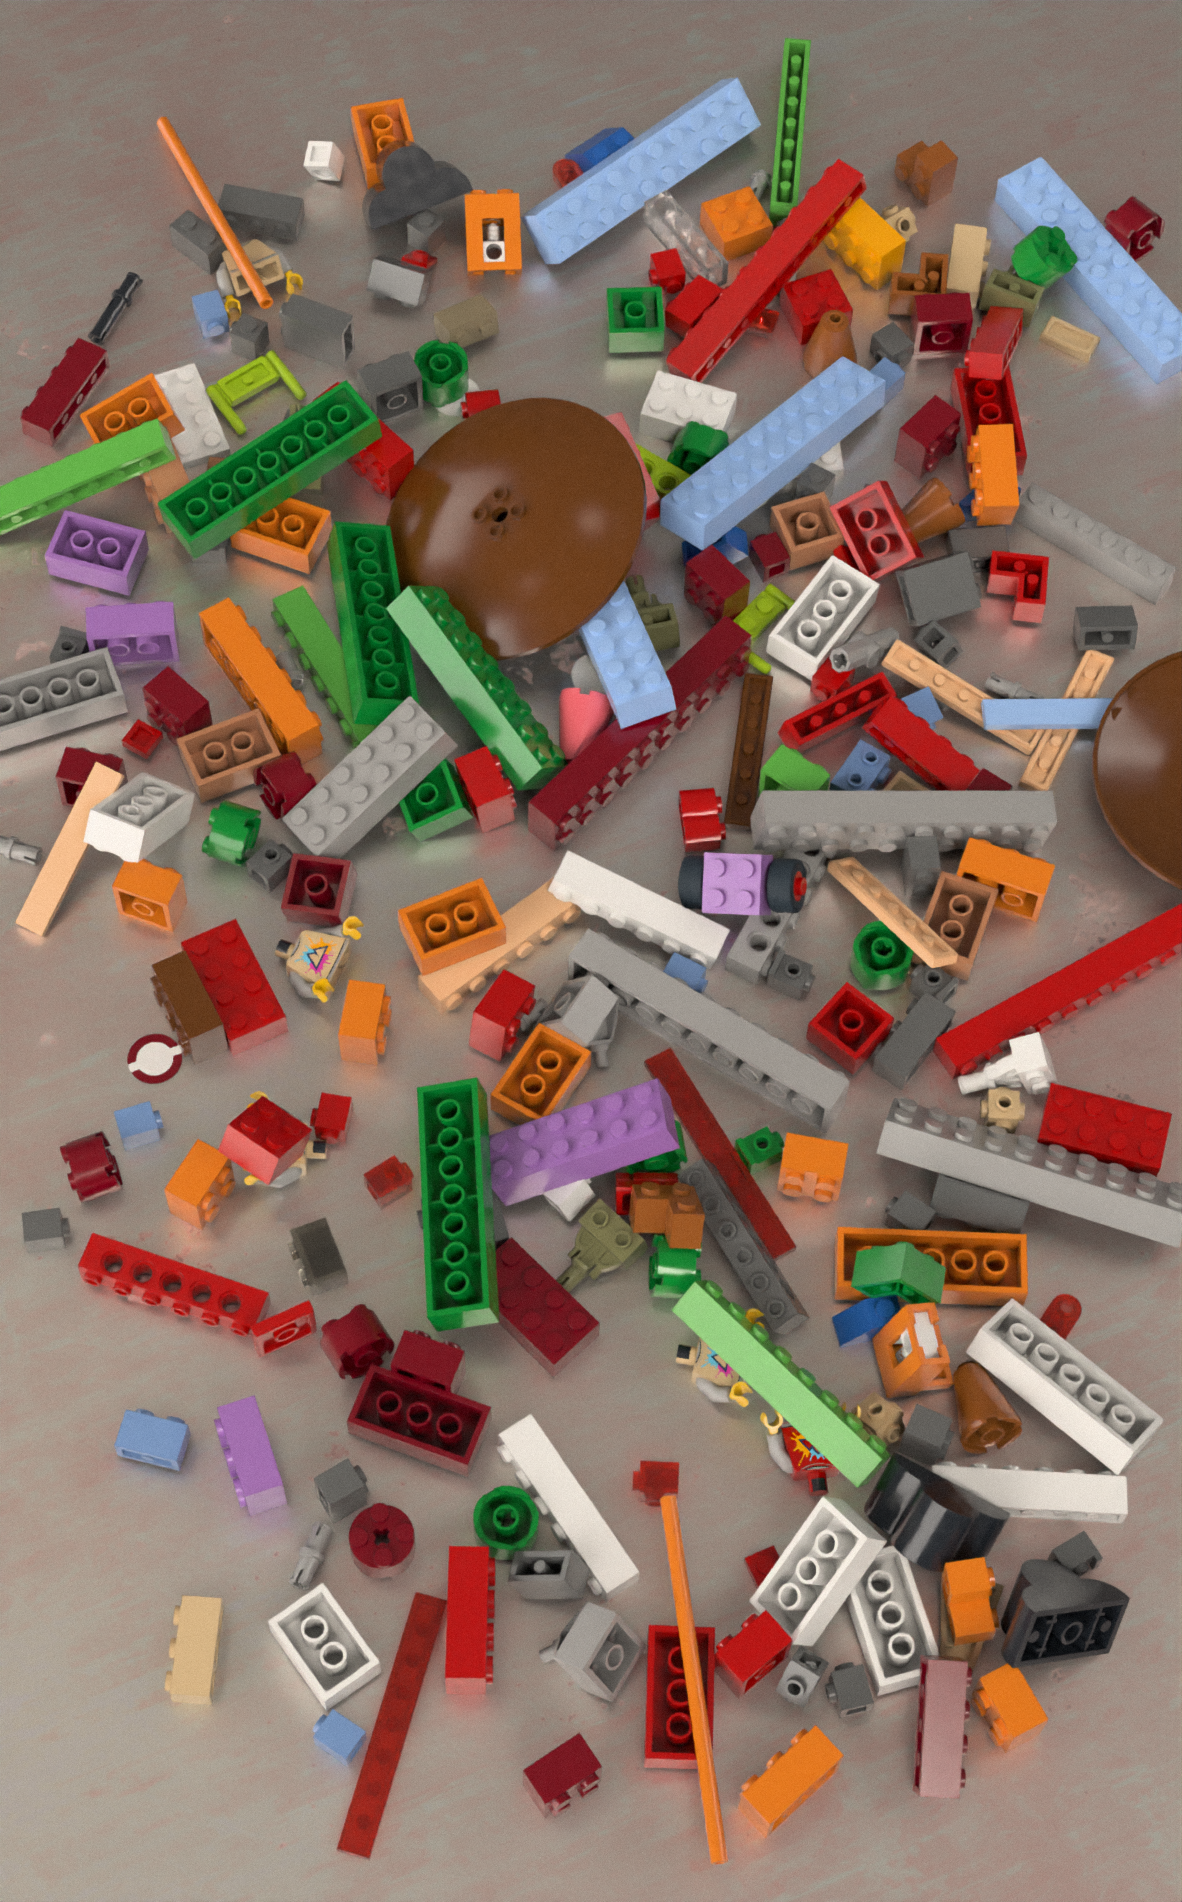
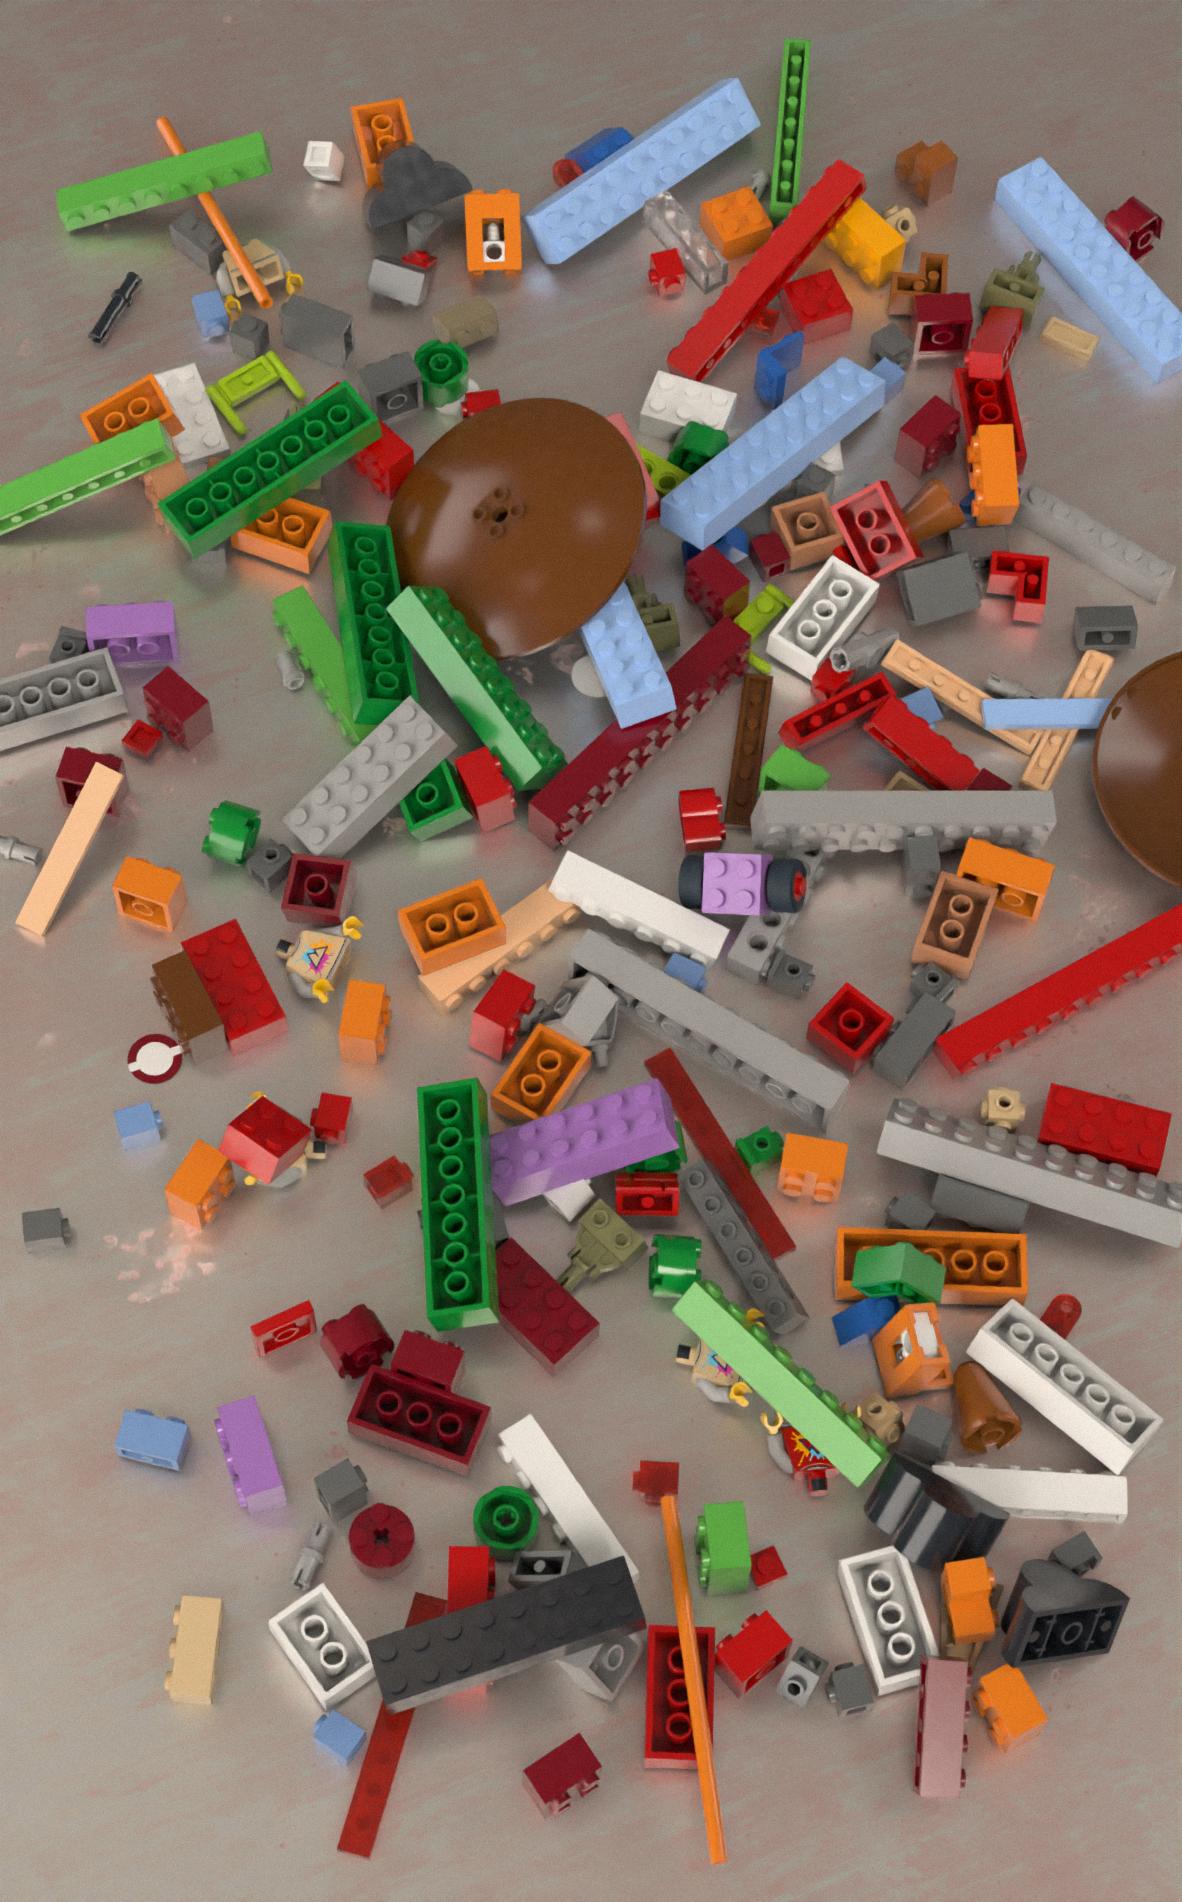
dark red brick [20,337,110,447] -> none
medium lavender brick [45,510,149,596] -> none
dark red brick [60,1131,123,1203] -> none
red brick [78,1233,271,1337] -> none
white brick [83,772,195,863] -> none
nougat brick [177,708,281,803] -> none
orange brick [199,597,324,765] -> none
dark grey brick [218,184,305,241] -> none
dark red brick [253,751,317,821] -> none
clear smoke brick [287,1217,348,1296] -> none
coral cone [559,688,614,764] -> none
green brick [606,287,665,353] -> none
dark orange brick [628,1182,705,1249] -> none
red brick [664,274,723,337] -> none
orange brick [738,1725,844,1839] -> none
white brick [749,1496,887,1646] -> none
dark orange cone [803,310,857,379] -> none
light nougat tile [827,856,958,968] -> none
medium blue brick [829,739,891,791] -> none
green brick [850,921,914,990] -> none
dark grey brick [914,620,964,669] -> none
tan brick [946,223,991,309] -> none
white brick [957,1032,1057,1095] -> none
green brick [1011,226,1078,290] -> none
none -> bright green brick [56,131,273,231]
none -> black brick [366,1555,647,1715]
none -> bright green brick [694,1501,752,1597]
none -> blue bracket [754,331,805,410]

